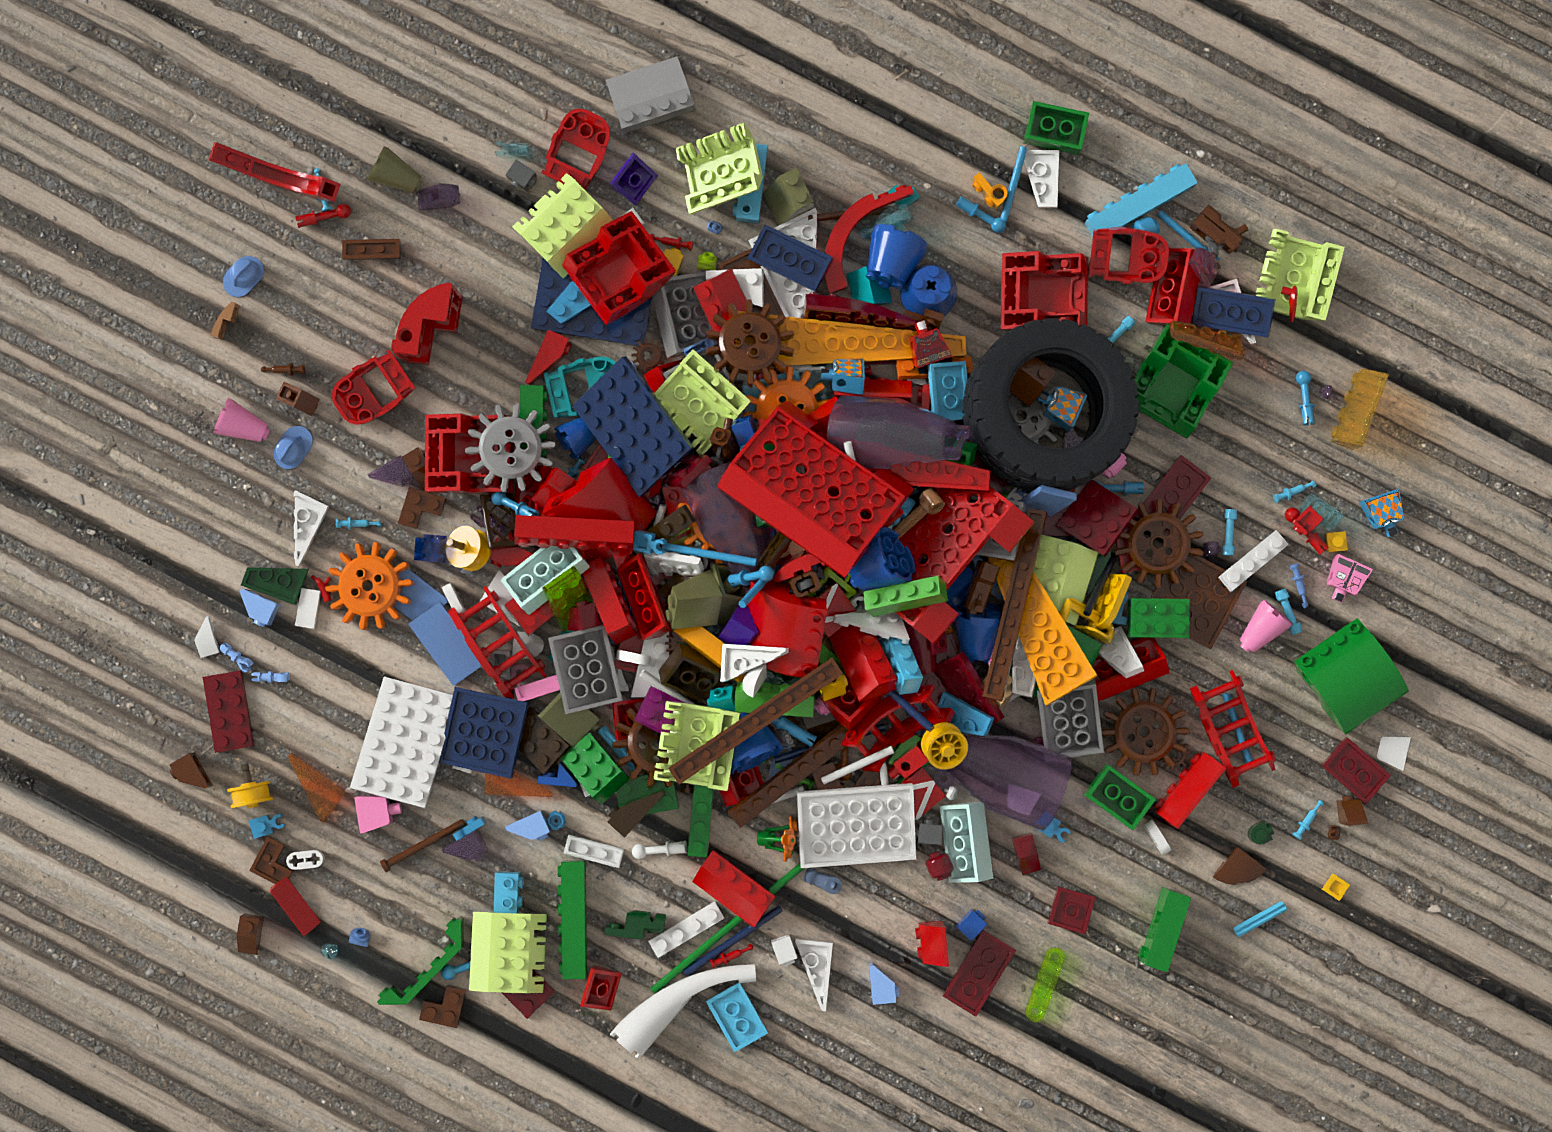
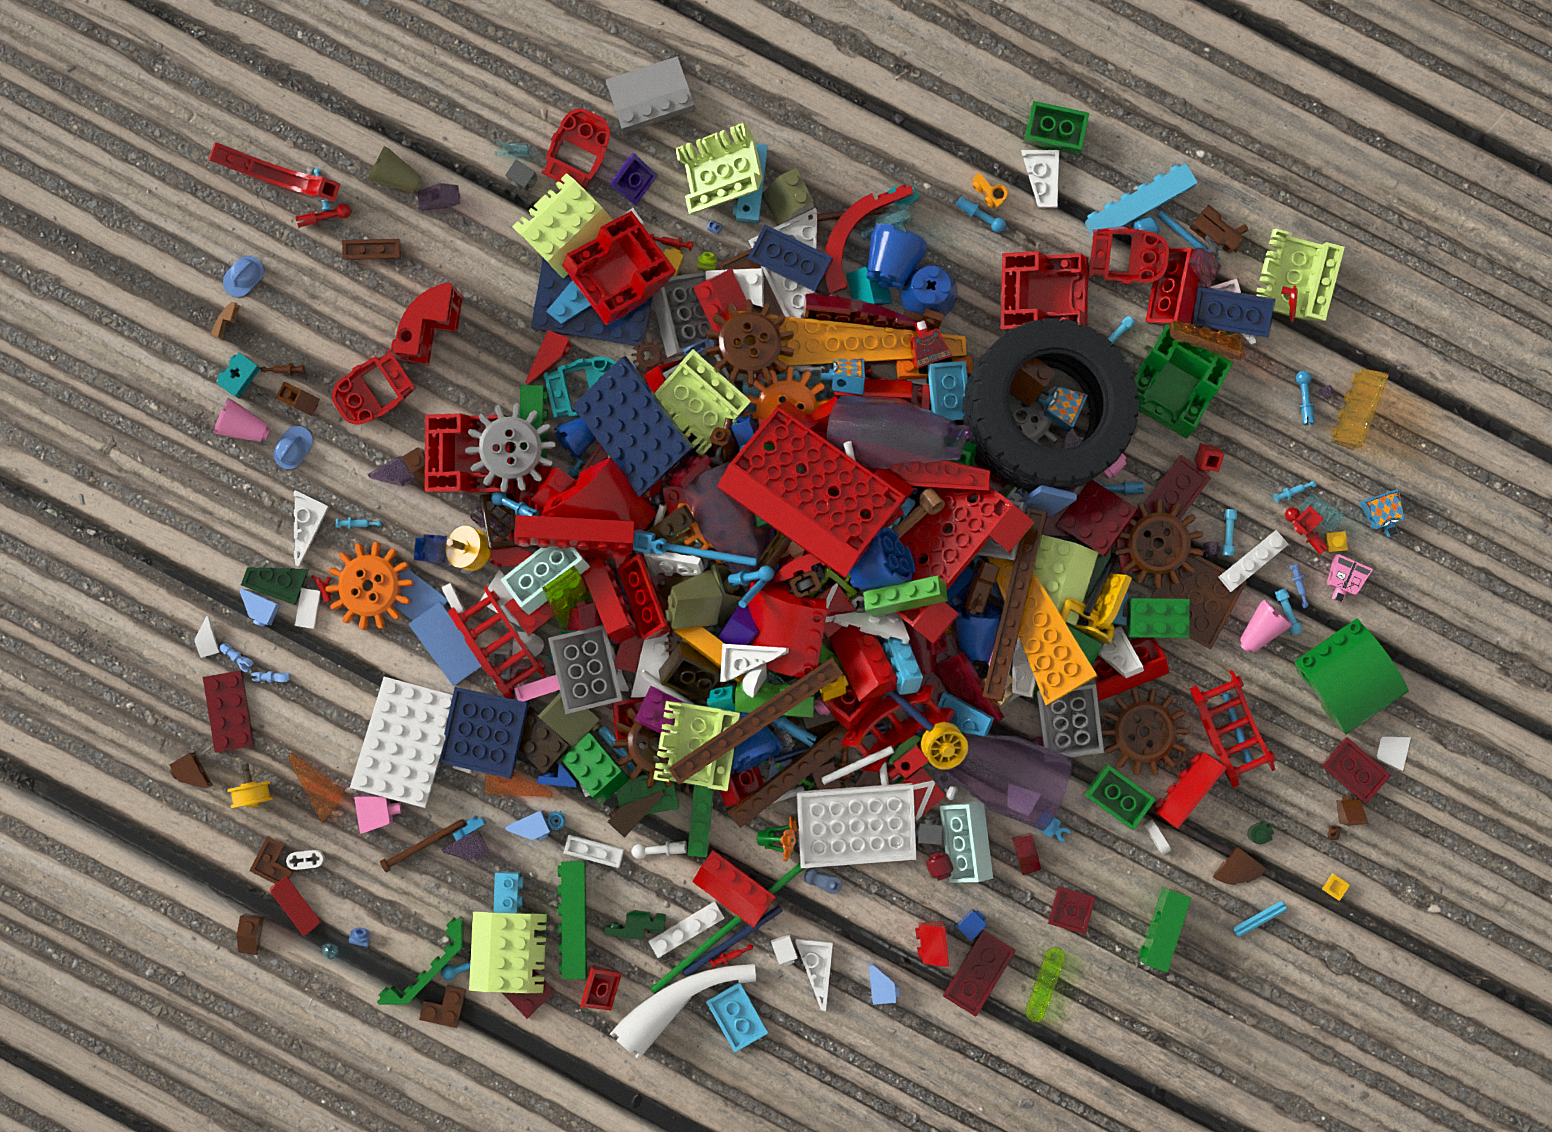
dark azure plate [249,814,286,839] -> none
reddish brown plate [398,487,447,529] -> none
white beam [615,649,651,666] -> none
dark azure bar [1000,146,1027,222] -> none
medium azure piece [1292,800,1324,840] -> none
none -> teal brick [216,352,261,398]
none -> red brick [1194,443,1224,472]

